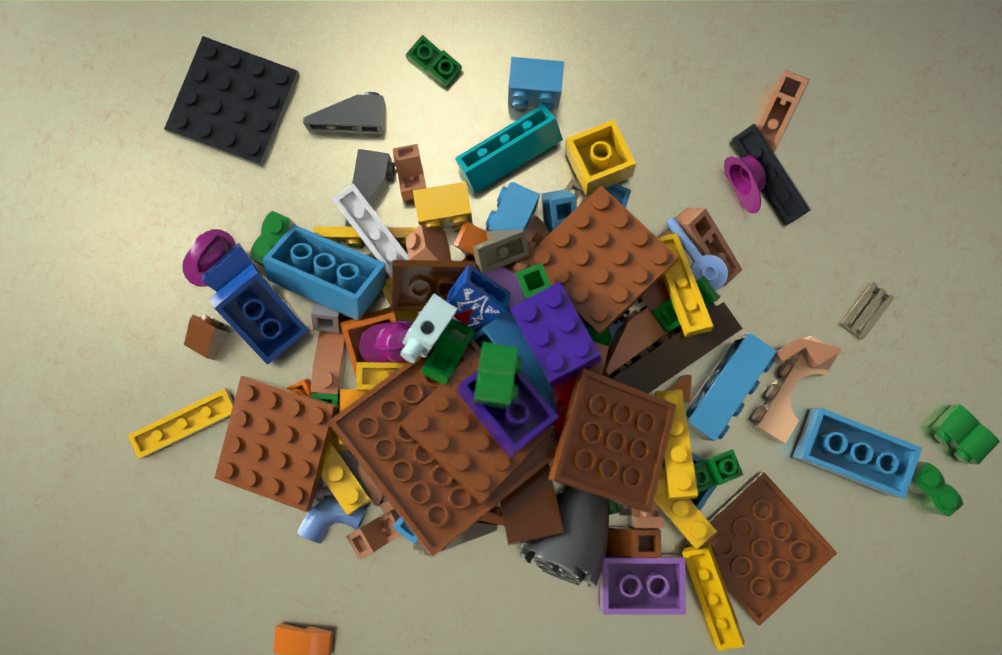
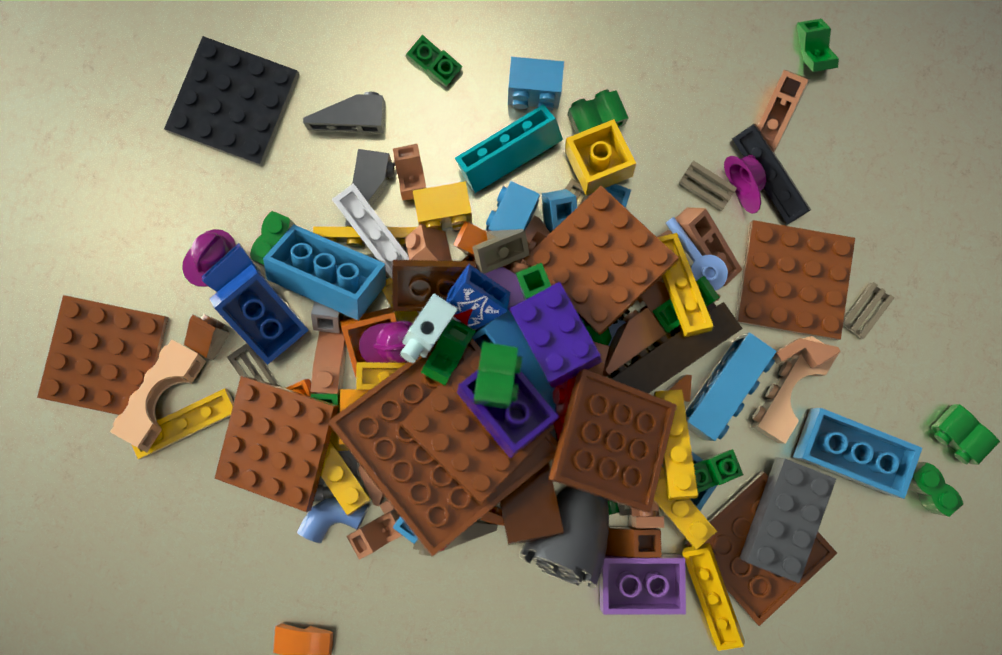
none -> dark orange plate [37,295,169,415]
none -> light nougat arch [110,340,206,452]
none -> dark tan tile [227,343,279,386]
none -> green brick [567,89,629,134]
none -> dark tan tile [678,160,737,211]
none -> dark orange plate [736,220,855,340]
none -> dark grey brick [739,457,836,583]
none -> green slope [797,18,839,72]

